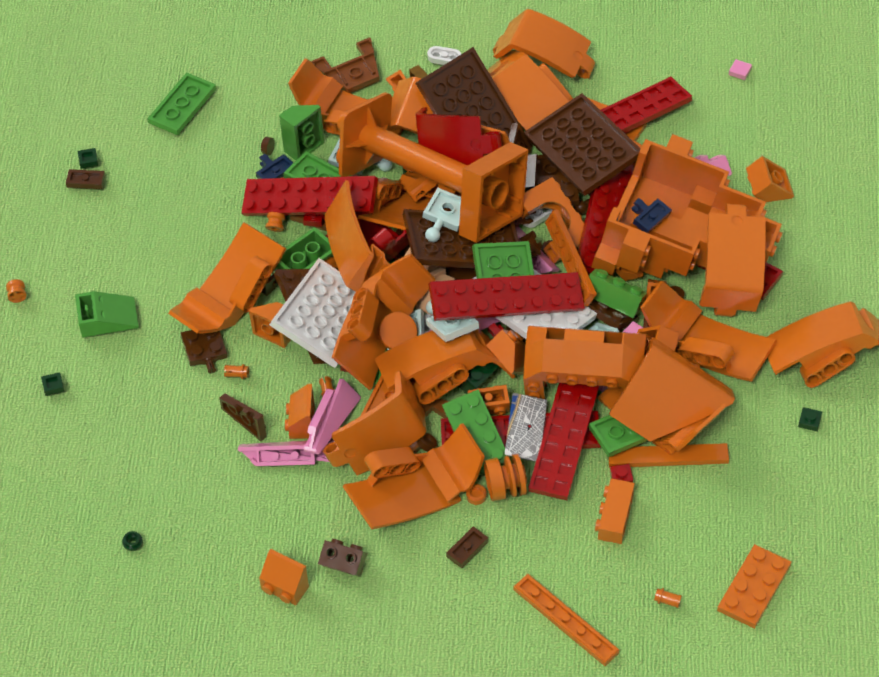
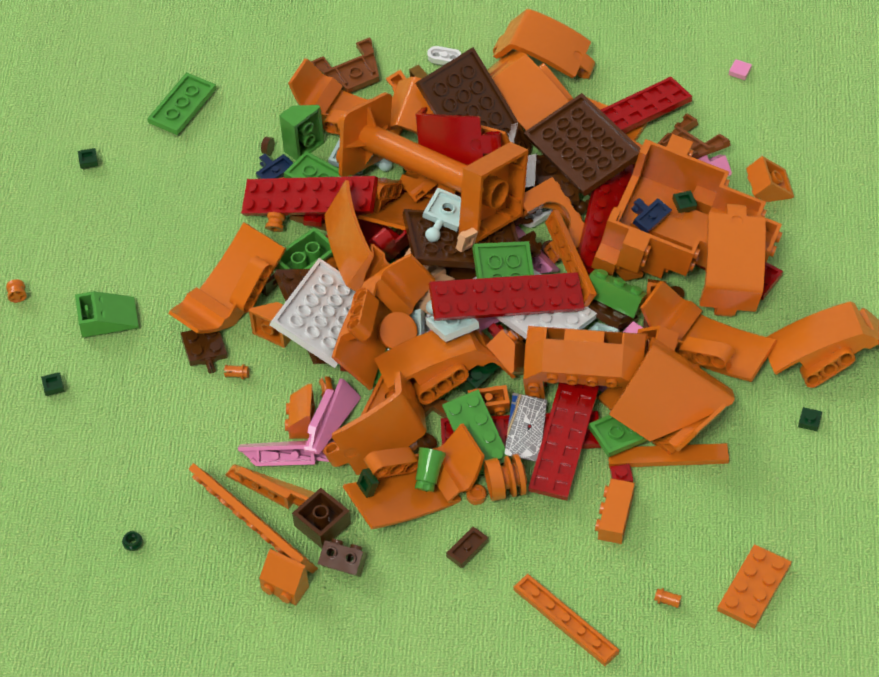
reddish brown plate [66,169,105,189] -> none
reddish brown wing [219,393,267,441] -> none
none -> orange plate [189,463,318,574]
none -> orange wedge [225,464,315,509]
none -> reddish brown brick [292,488,351,548]
none -> dark green plate [356,468,379,498]
none -> bright green plant [415,447,446,492]
none -> light nougat plate [456,228,478,252]
none -> dark orange wing [657,113,731,159]
none -> dark green plate [672,190,697,213]

